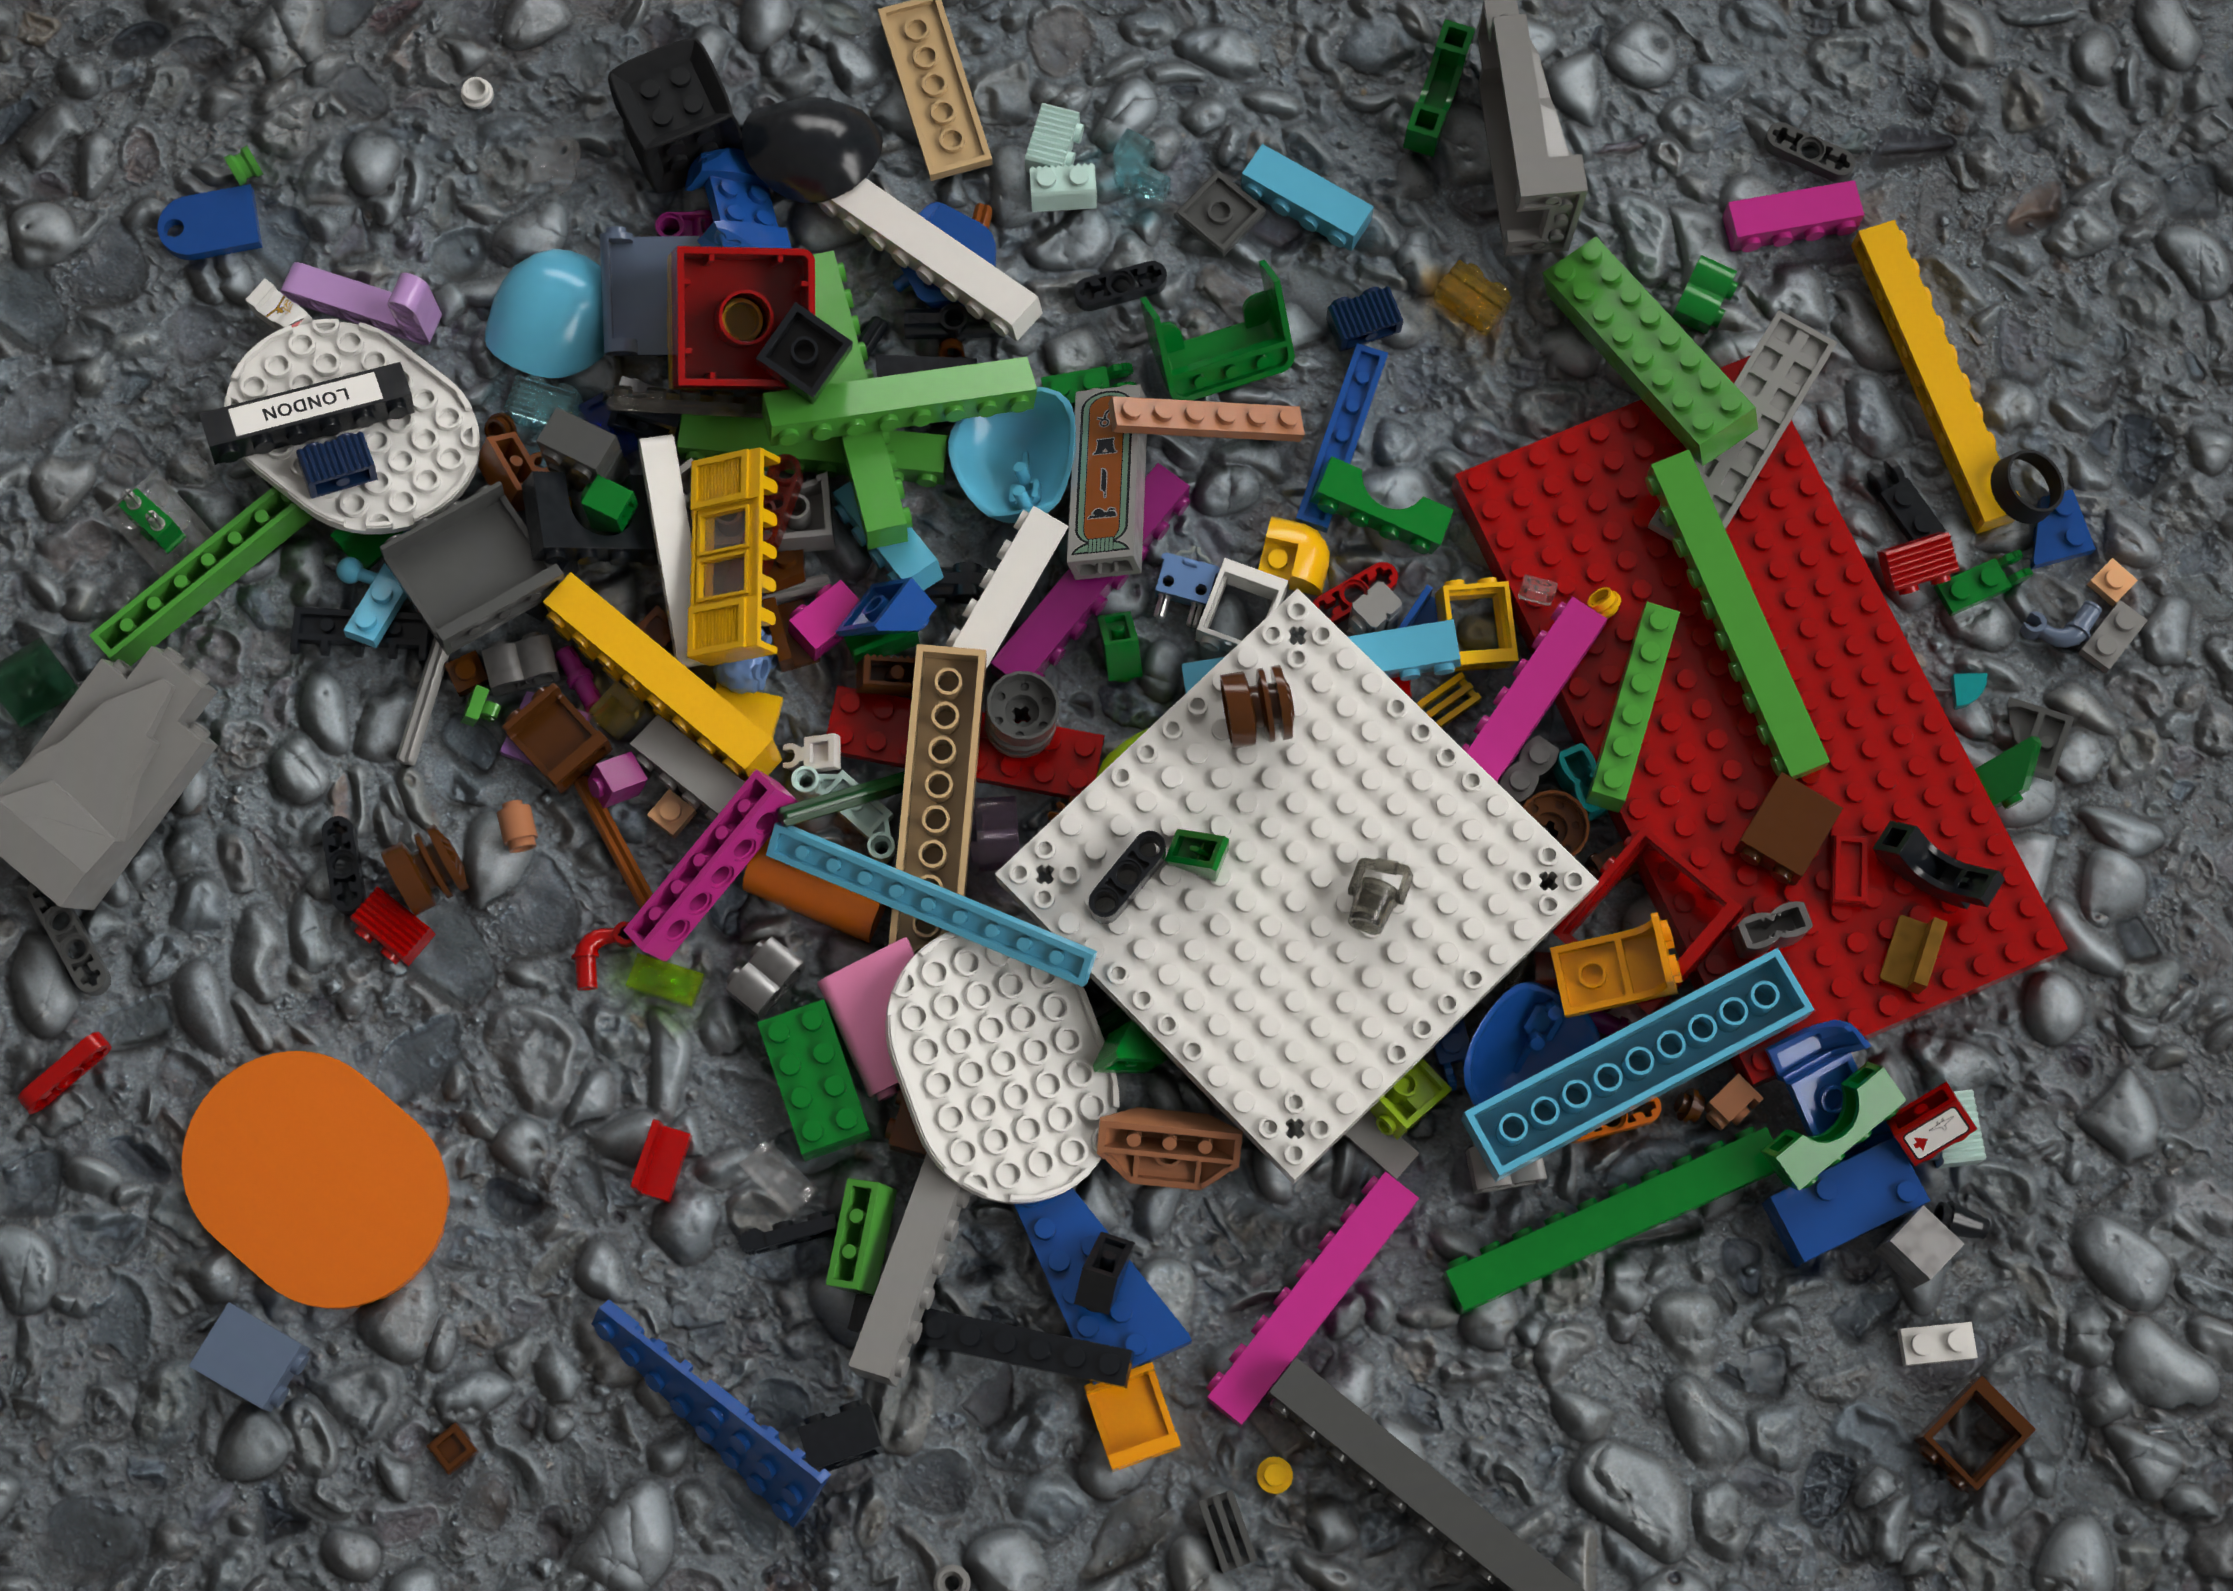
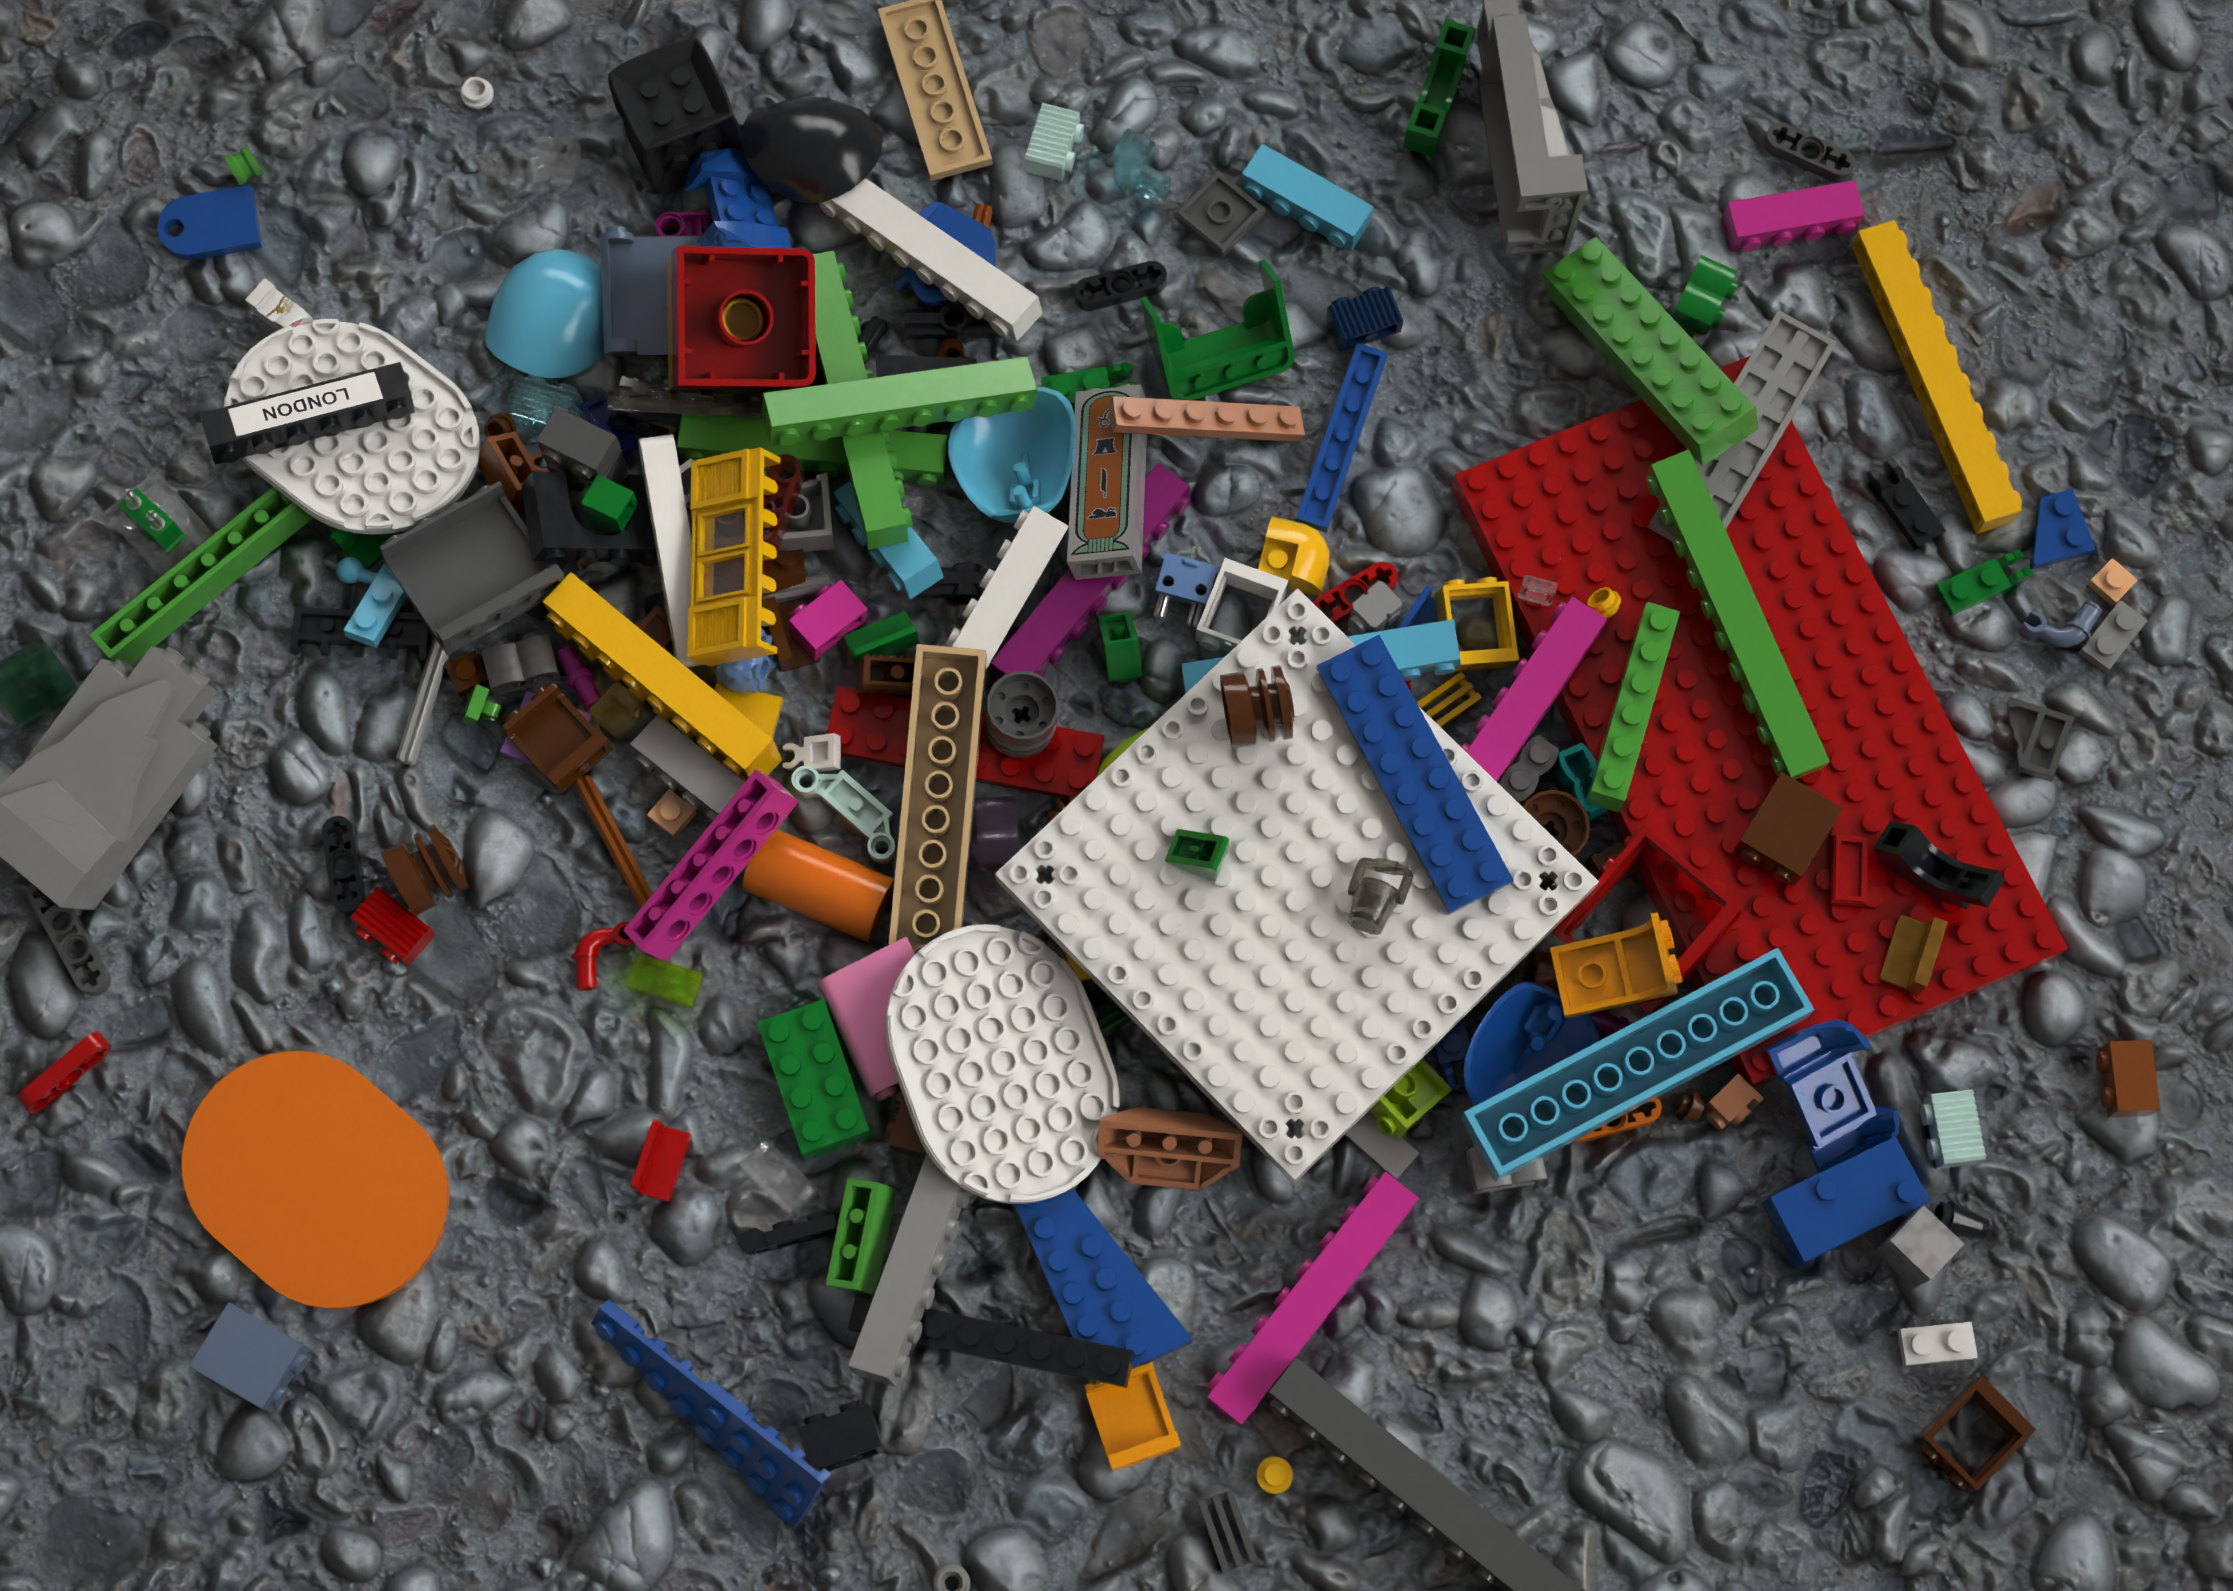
lavender beam [280,262,442,345] -> none
dark blue brick [296,431,378,499] -> none
reddish brown tile [426,1422,479,1475] -> none
nougat brick [496,800,538,853] -> none
magenta brick [587,751,648,809] -> none
flat silver brick [726,936,806,1020] -> none
black brick [756,302,853,404] -> none
medium azure plate [766,822,1098,987] -> none
dark green axle [777,771,905,827] -> none
blue slope [835,577,937,637] -> none
light aqua brick [1029,163,1097,212] -> none
black slope [1074,1232,1135,1315] -> none
black beam [1088,831,1166,924] -> none
green slope [1093,1020,1168,1074] -> none
green arch [1309,456,1454,554] -> none
clear yellow brick [1434,260,1513,336] -> none
green brick [1442,1126,1775,1315] -> none
flat silver brick [1730,901,1813,959] -> none
arch [1760,1062,1907,1191] -> none
red brick [1877,532,1960,595] -> none
brick [1886,1081,1978,1166] -> none
teal tile [1950,673,1987,710] -> none
green slope [1975,736,2042,810] -> none
black tyre [1991,449,2064,524] -> none
none -> blue plate [1316,635,1514,915]
none -> dark orange brick [2096,1040,2161,1118]

